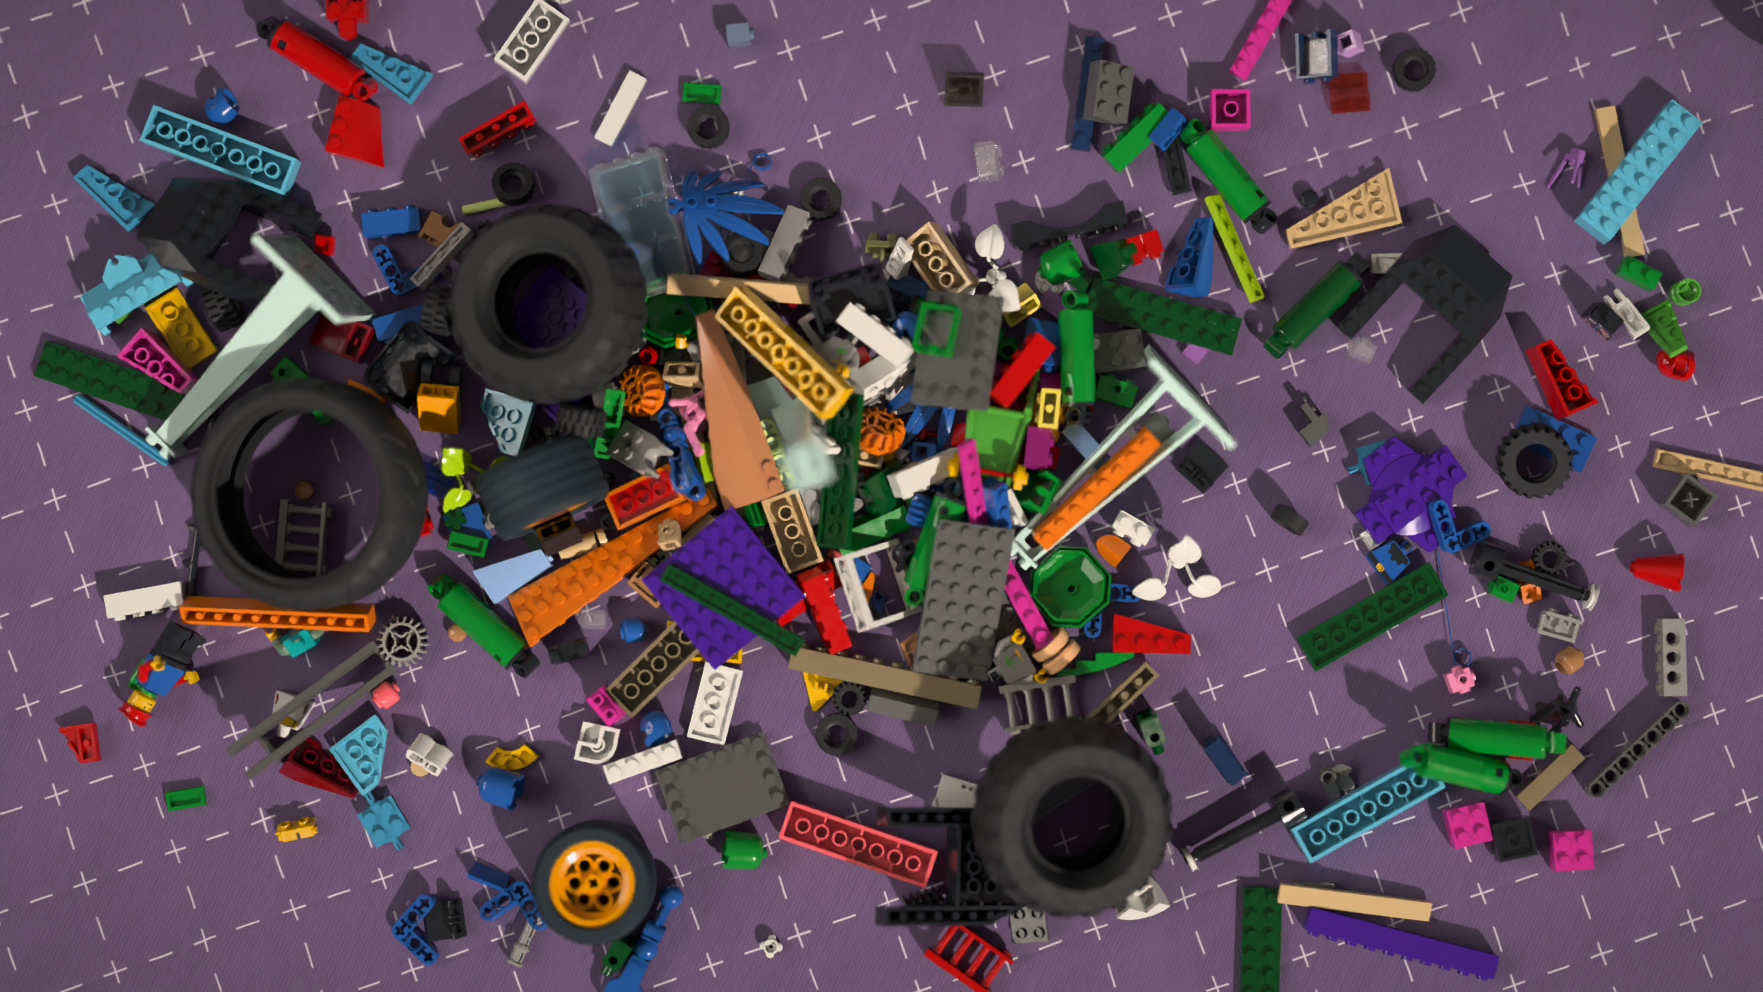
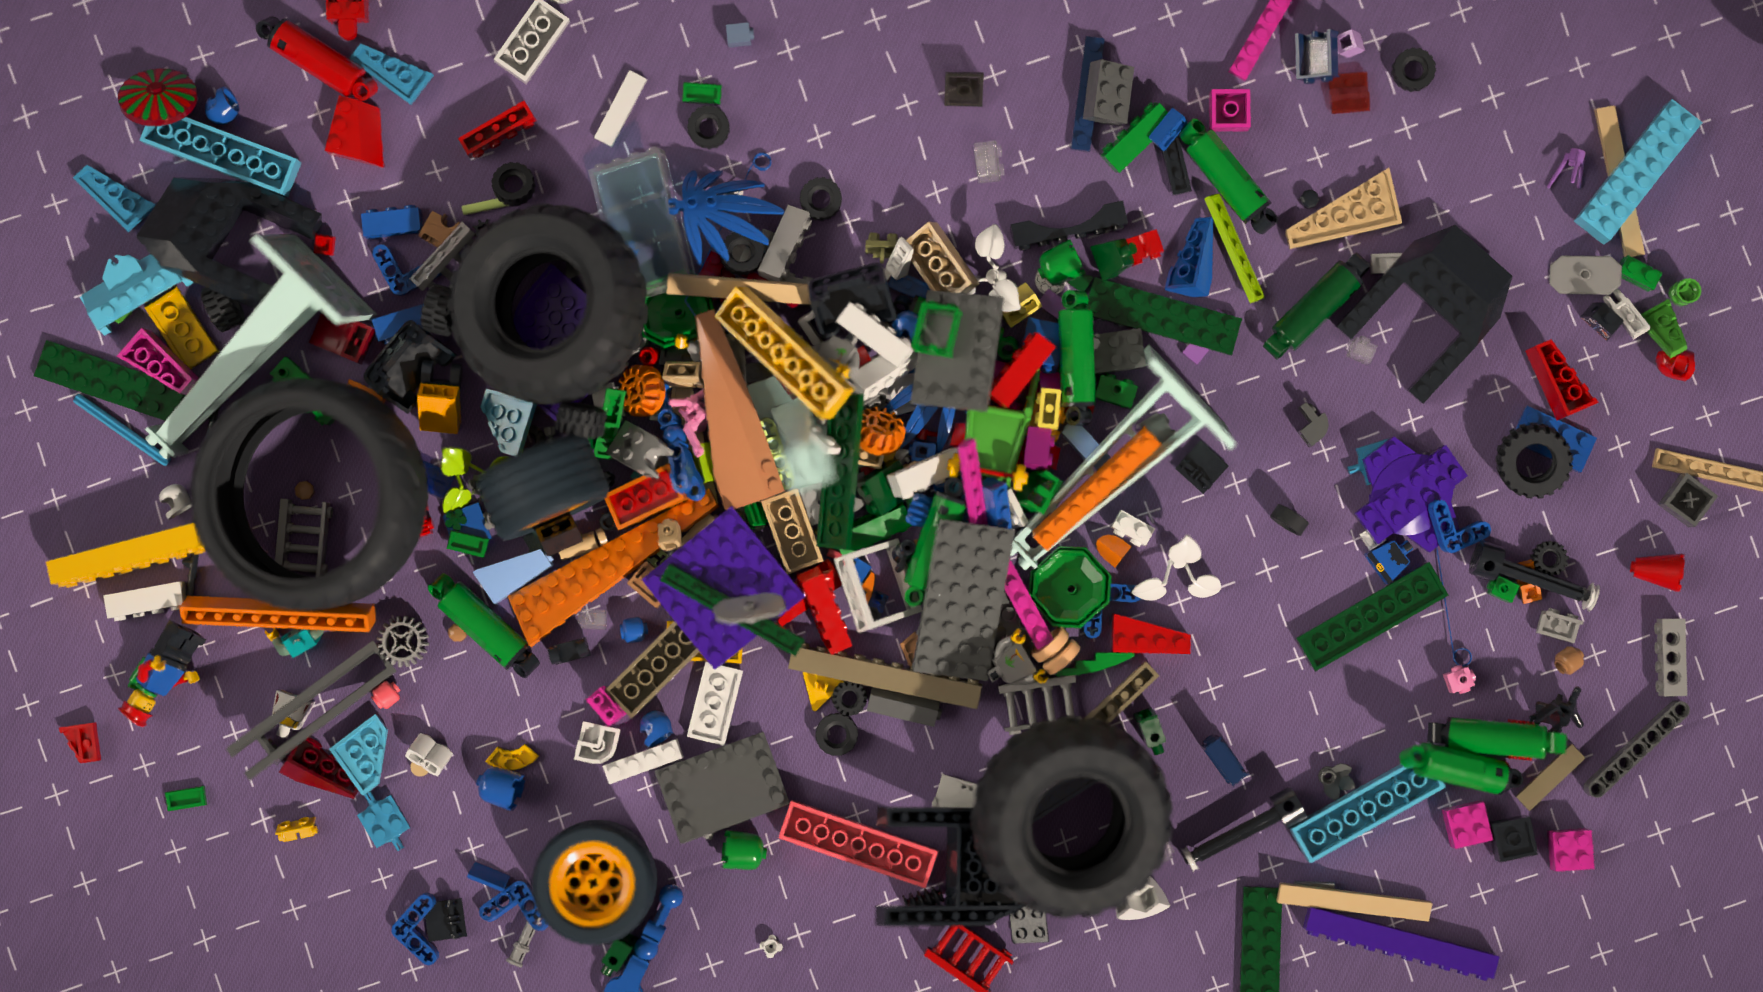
none -> yellow brick [46,523,206,588]
none -> dish [118,68,197,126]
none -> white helmet [159,484,192,520]
none -> light grey shield [713,592,786,624]
none -> light grey shield [1549,256,1622,295]

